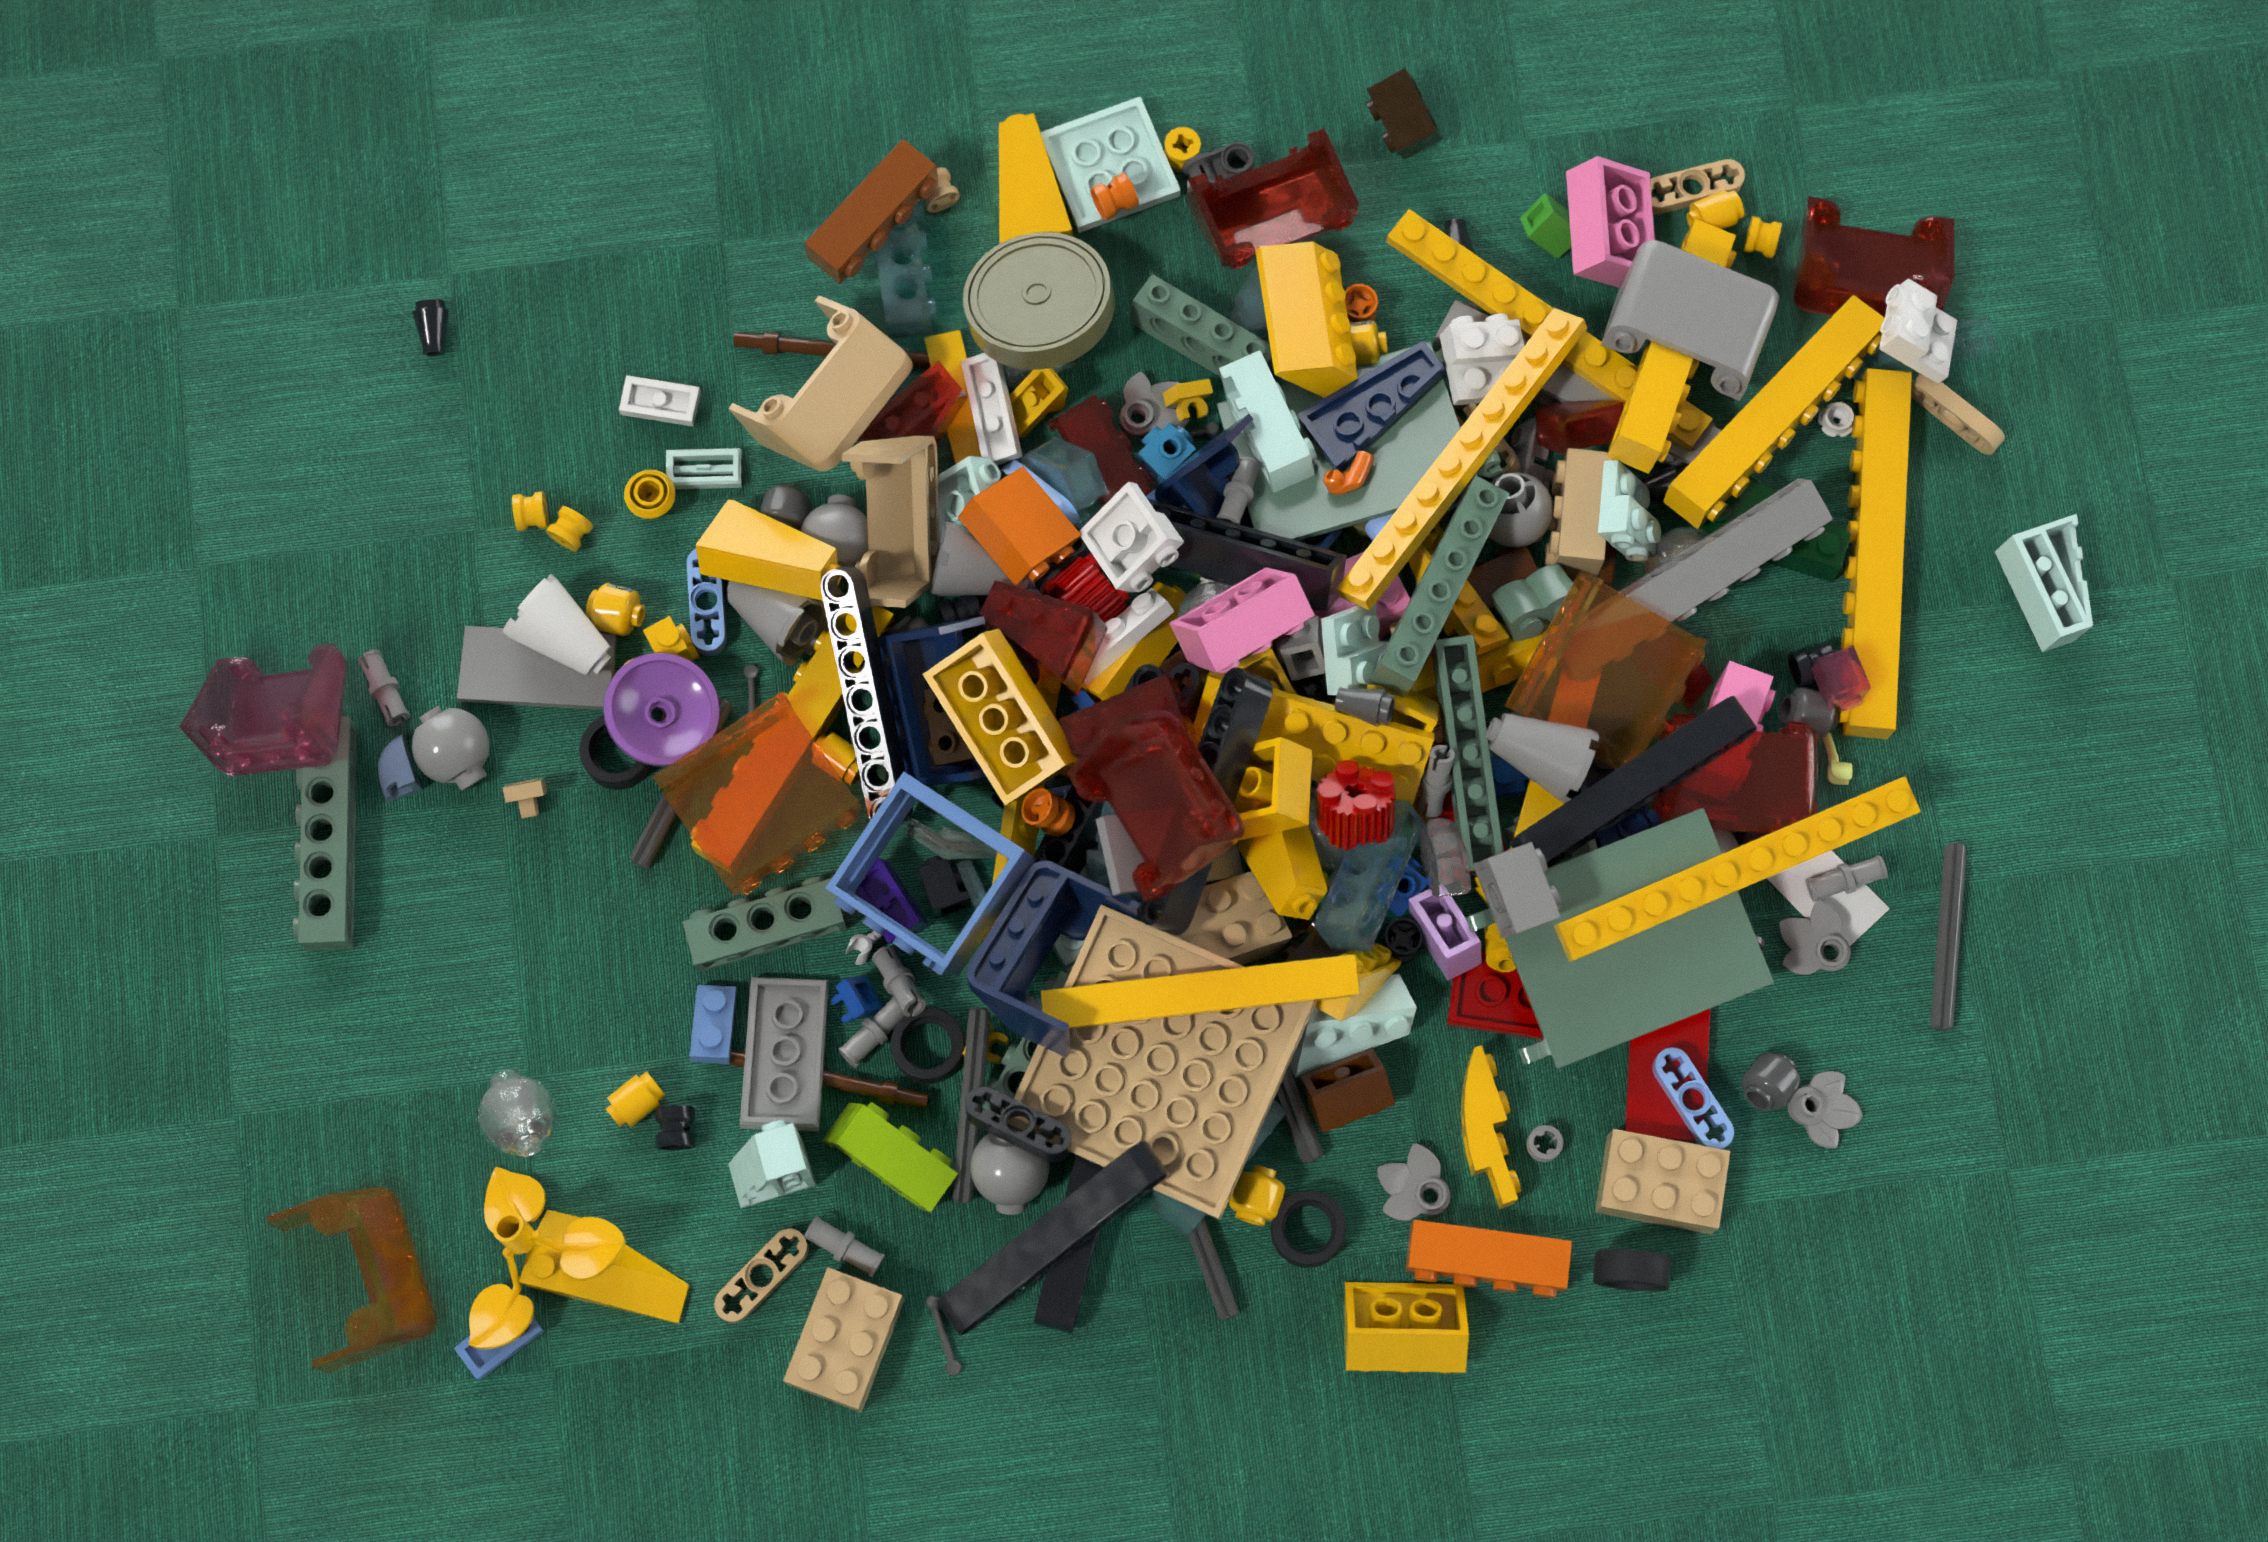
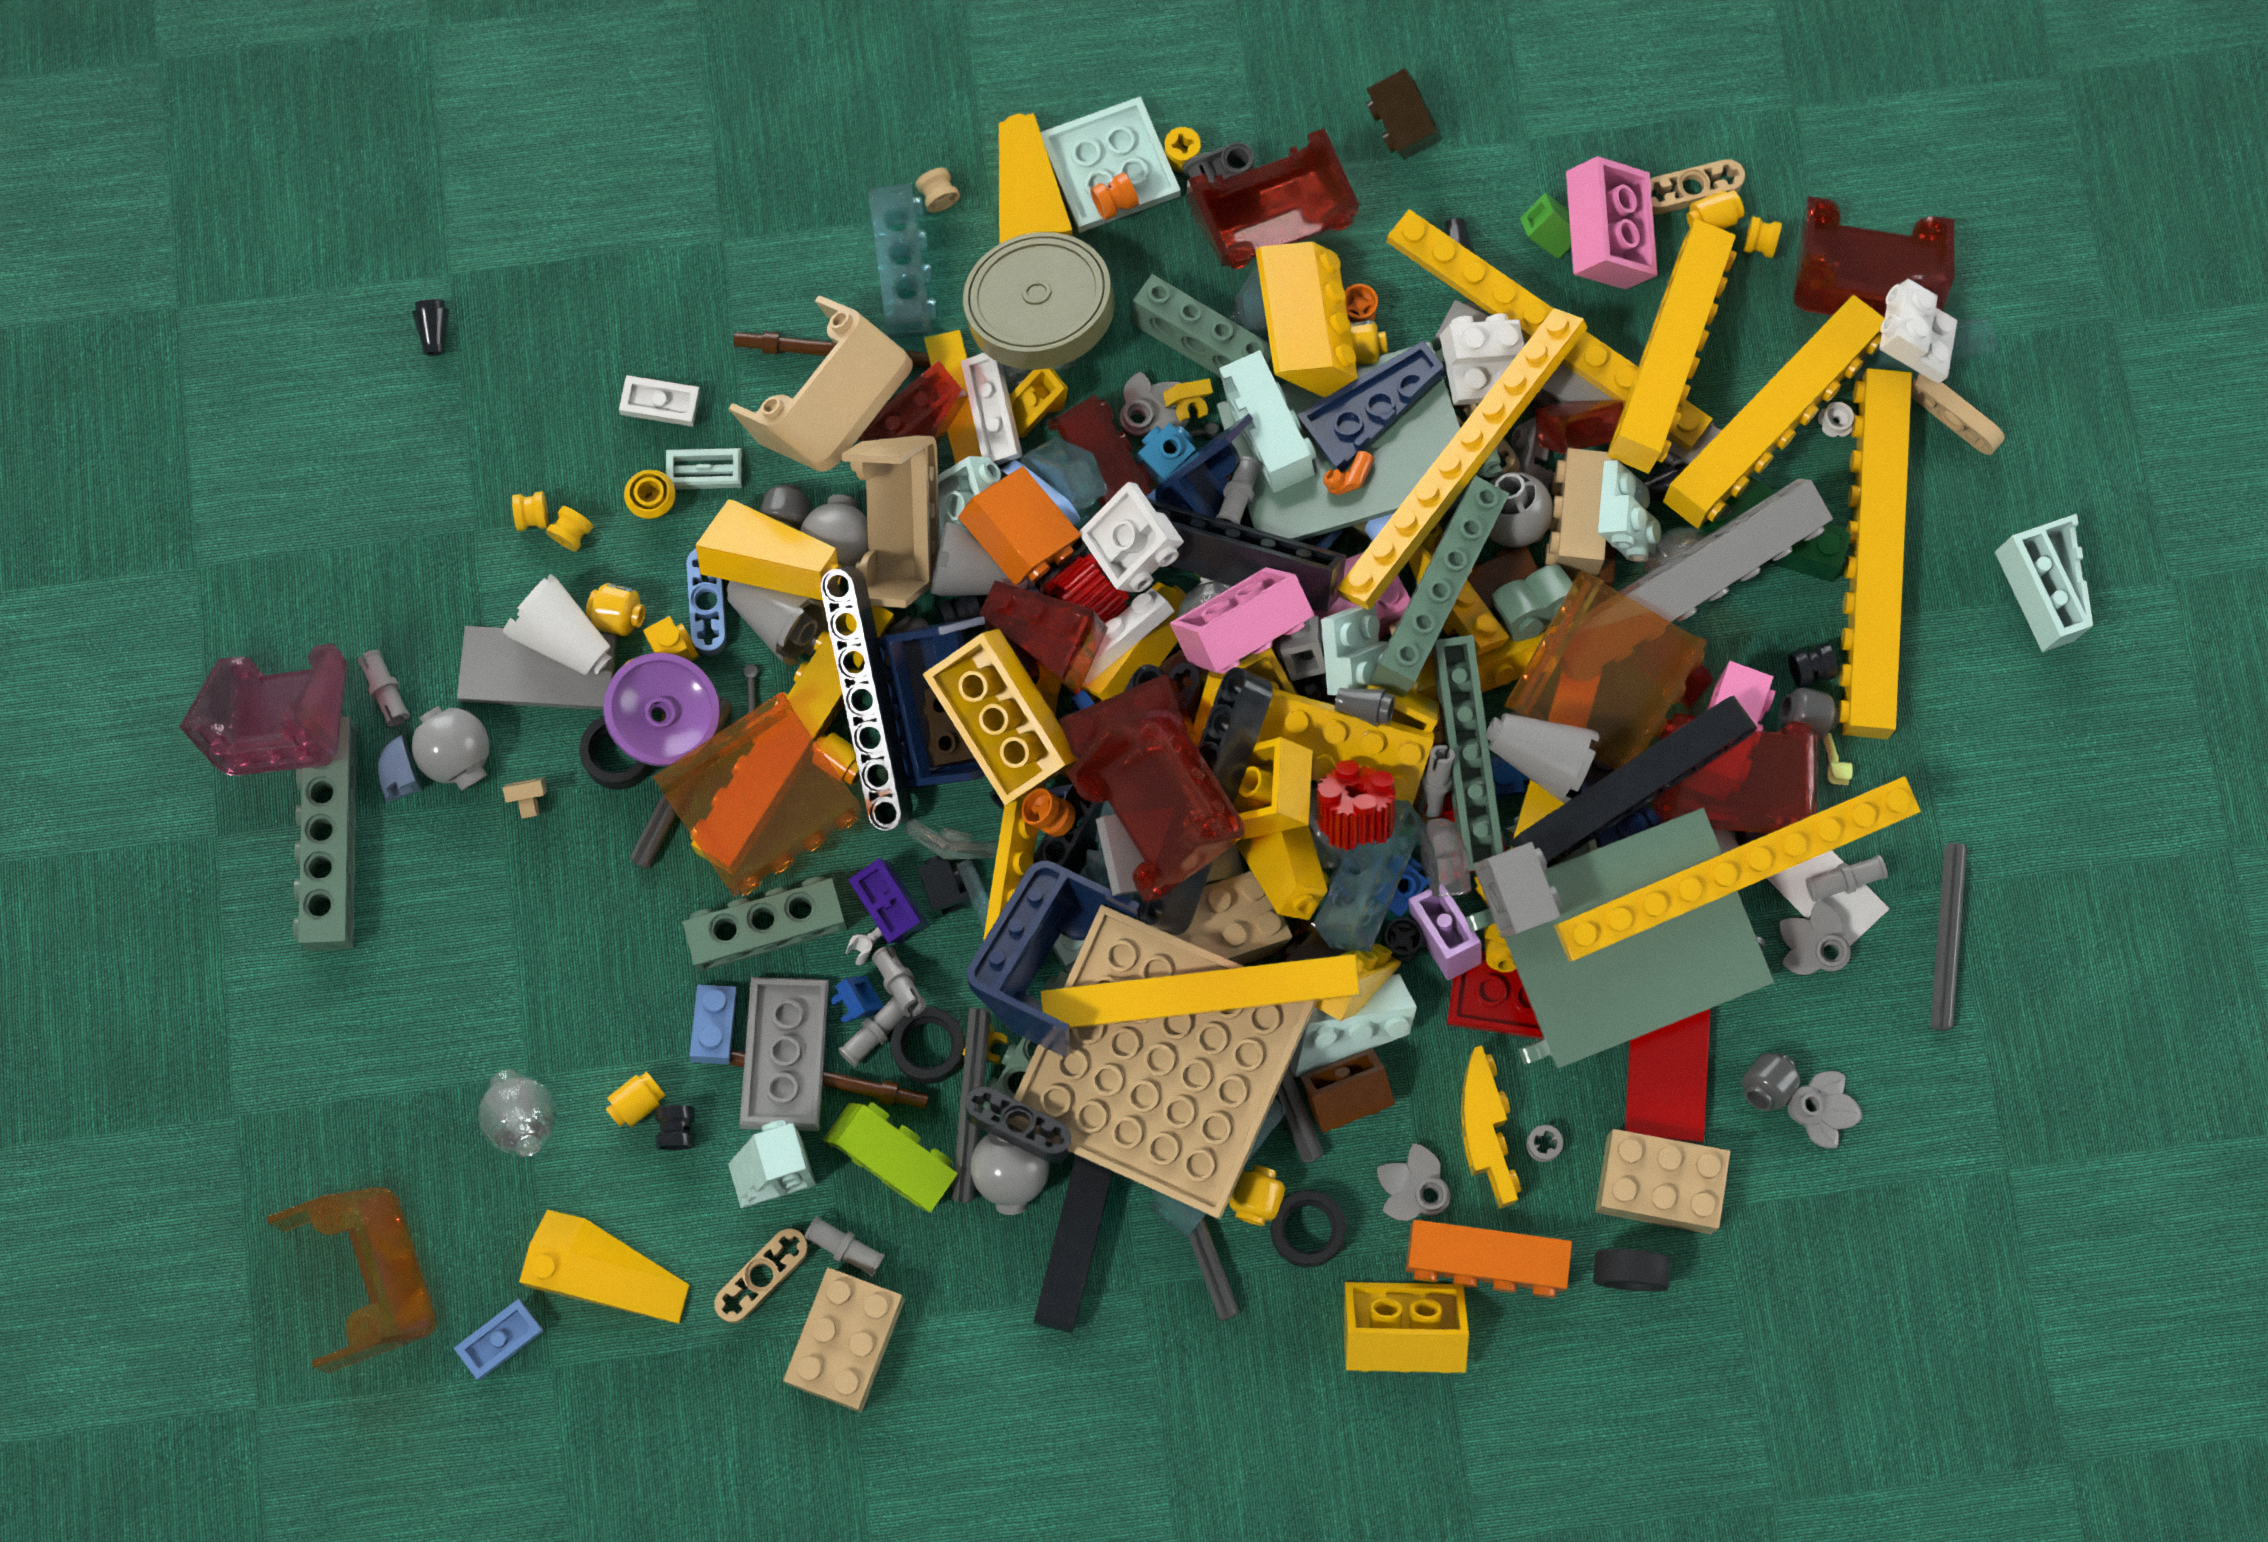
yellow plant [469,1167,626,1349] -> none
dark orange brick [804,139,938,285] -> none
medium blue window [825,771,1036,977] -> none
dark grey hinge [926,1295,961,1376] -> none
black beam [937,1140,1169,1336] -> none
light grey windscreen [1601,240,1779,401] -> none
light blue beam [1652,1047,1734,1149] -> none
clear pink brick [1811,646,1871,711] -> none

